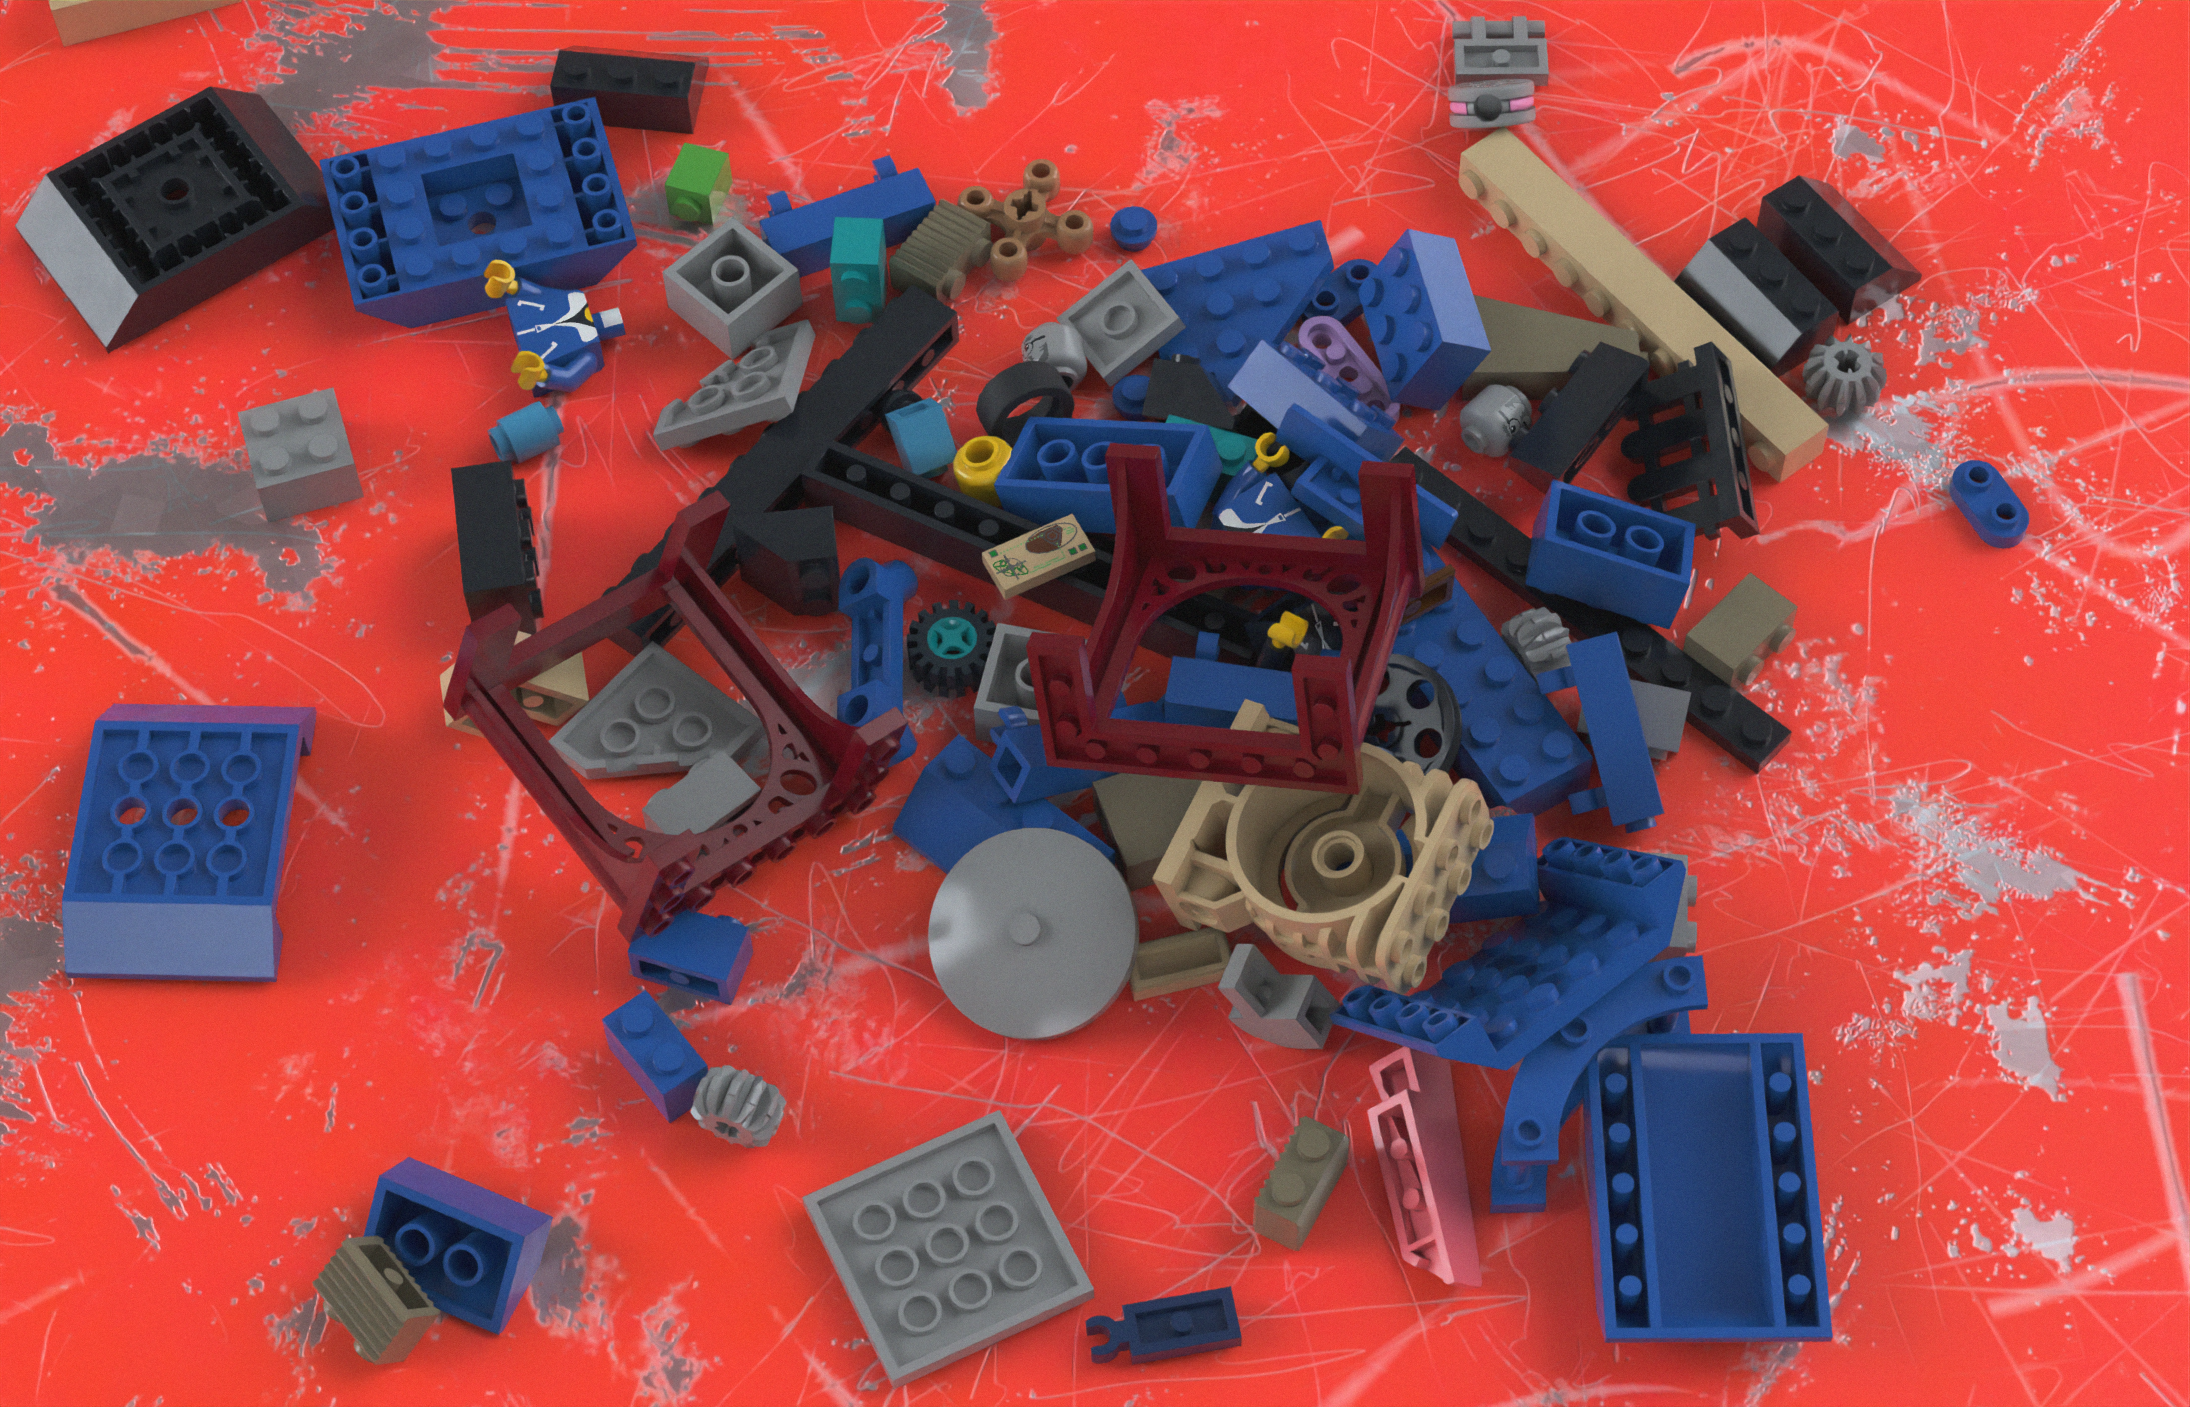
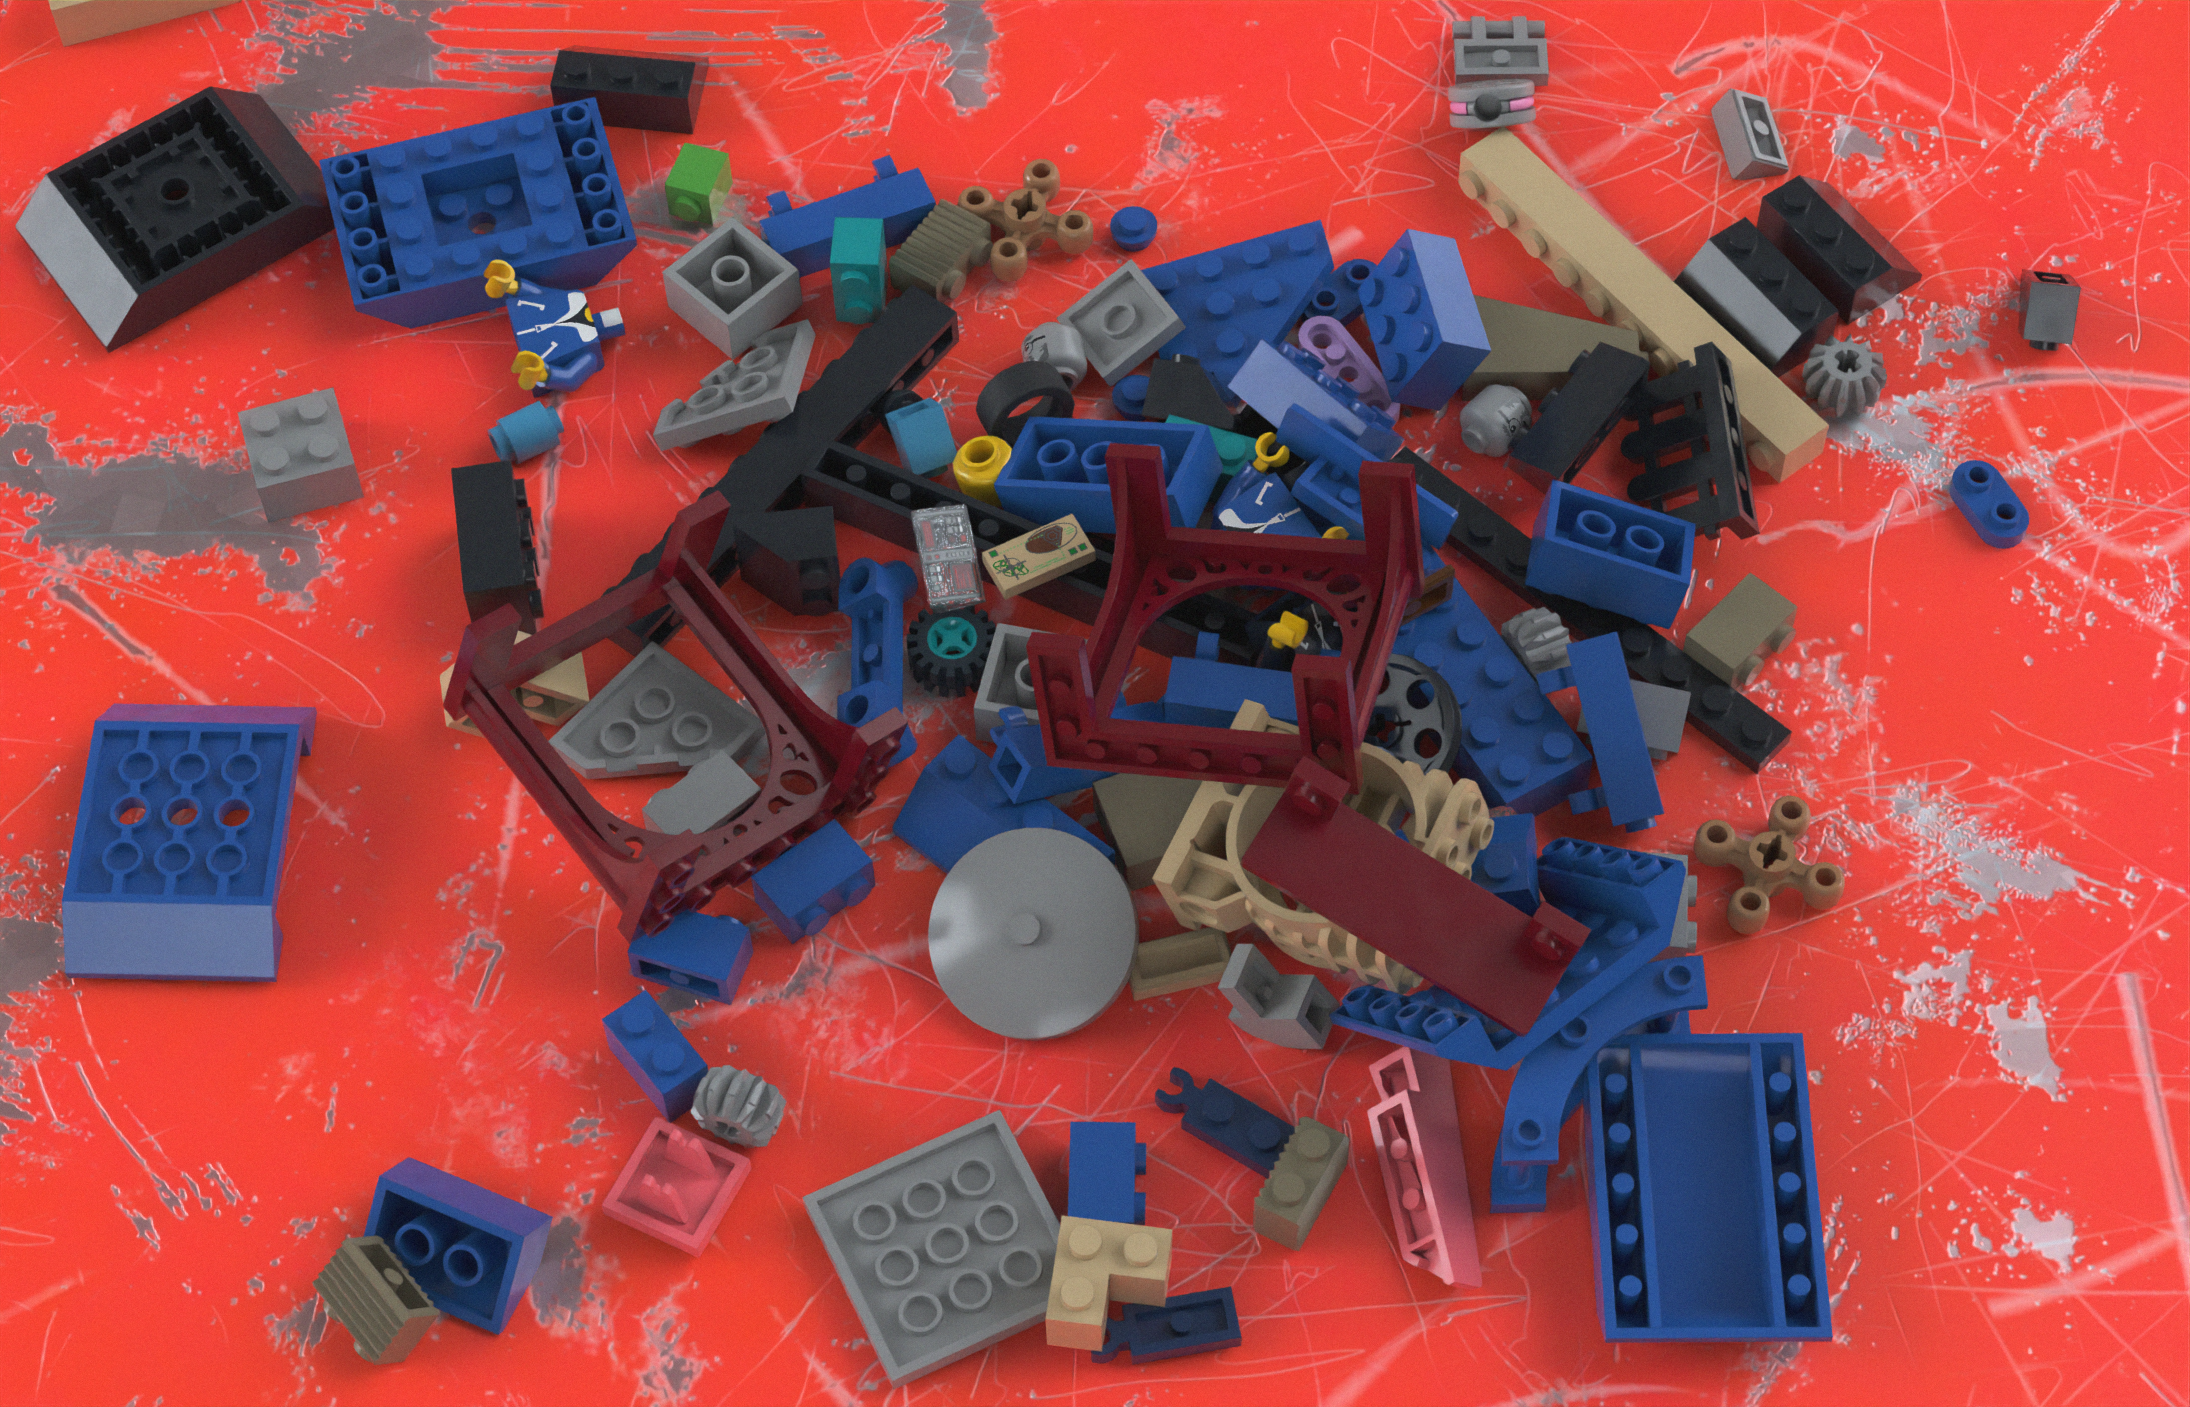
none -> coral plate [602,1116,752,1258]
none -> blue brick [751,819,876,944]
none -> slope [911,505,986,614]
none -> tan brick [1045,1215,1173,1352]
none -> blue brick [1068,1122,1147,1225]
none -> dark blue plate [1155,1067,1294,1179]
none -> dark red bracket [1240,755,1591,1037]
none -> medium nougat gear [1693,795,1845,934]
none -> light grey slope [1711,88,1789,180]
none -> black slope [2018,269,2081,351]

